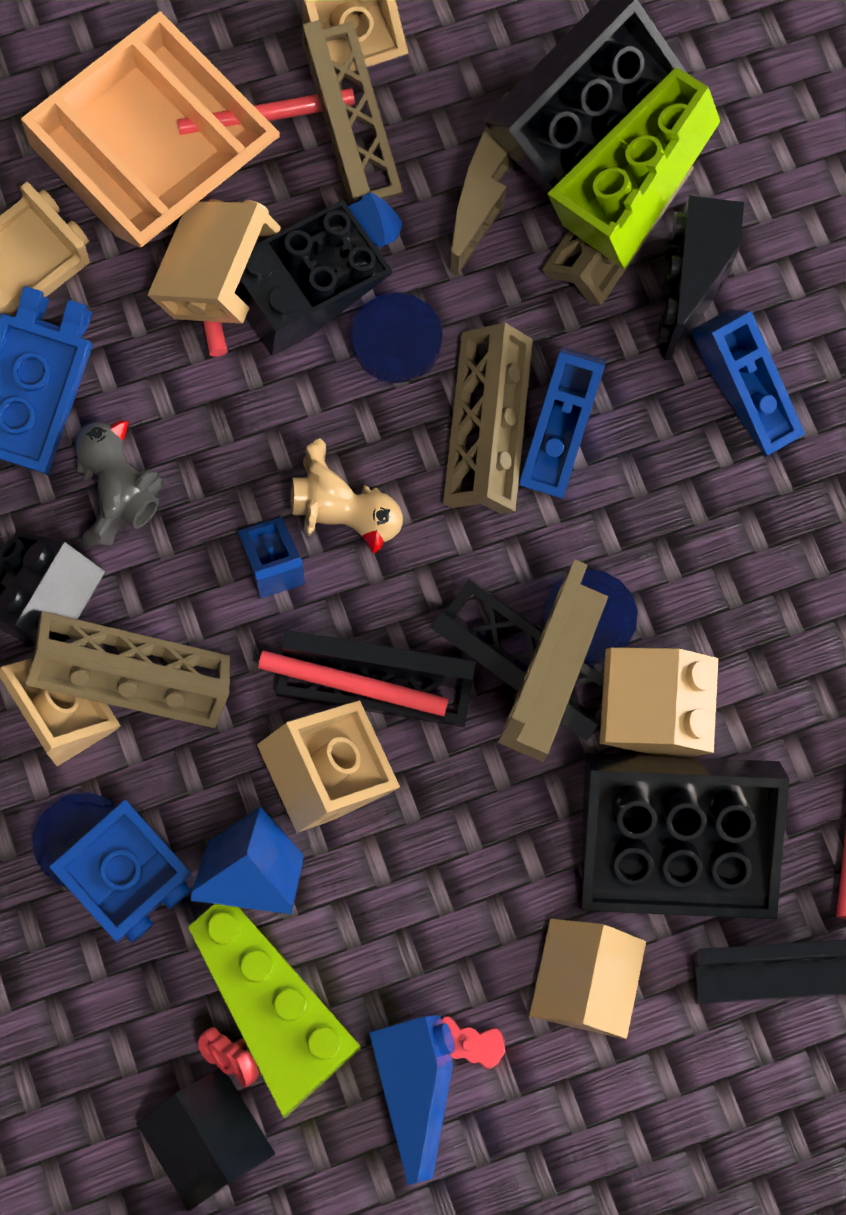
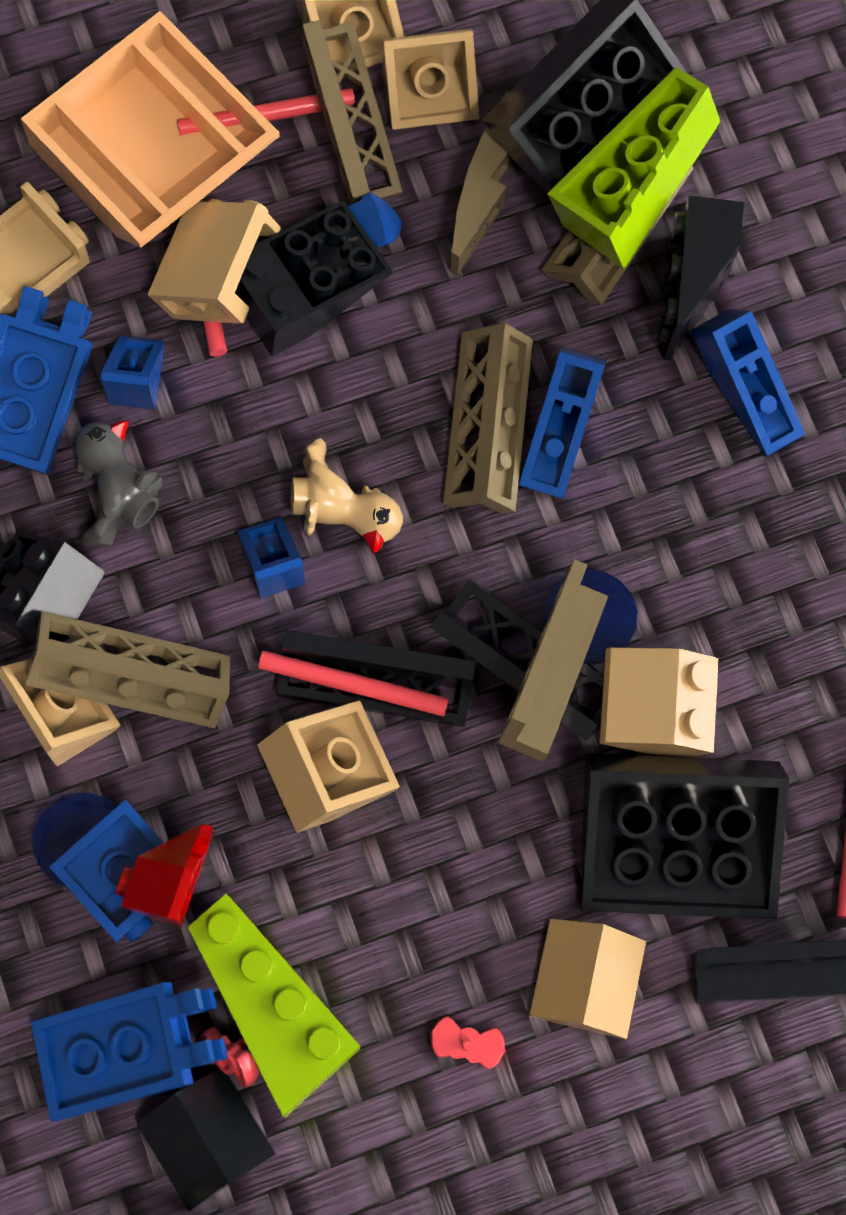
blue slope [191,806,304,914] -> none
clear blue tile [351,292,443,383] -> none
blue slope [369,1015,455,1185] -> none
none -> blue tile [31,983,228,1122]
none -> blue slope [101,336,165,410]
none -> red slope [116,824,214,927]
none -> tan slope [382,29,479,130]

